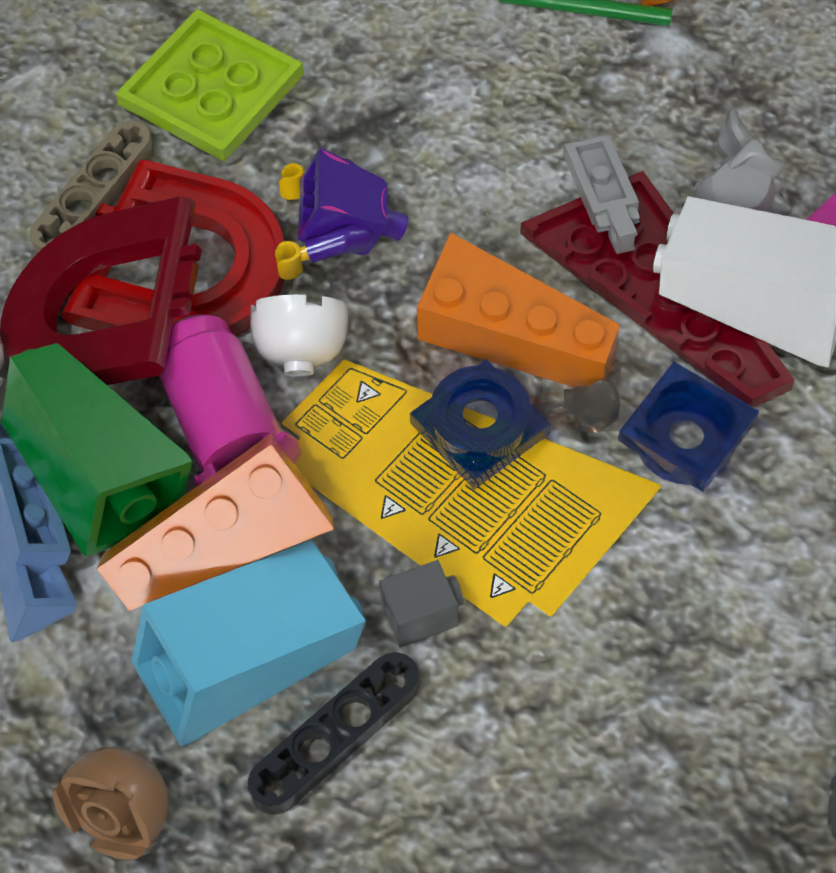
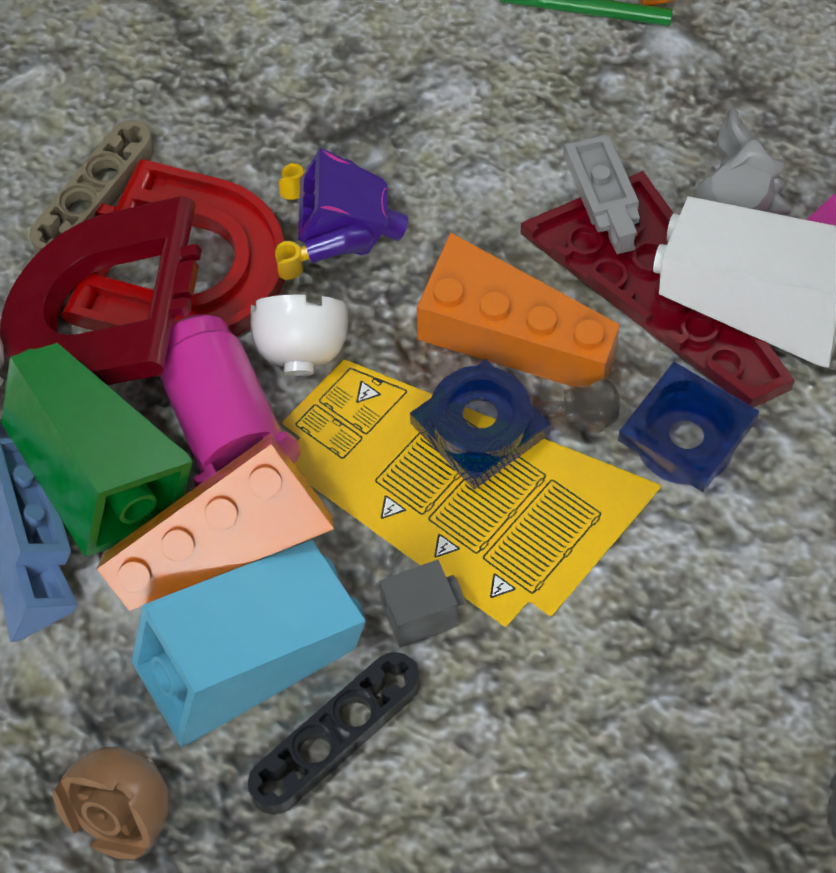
lime plate [116,9,304,162] -> none

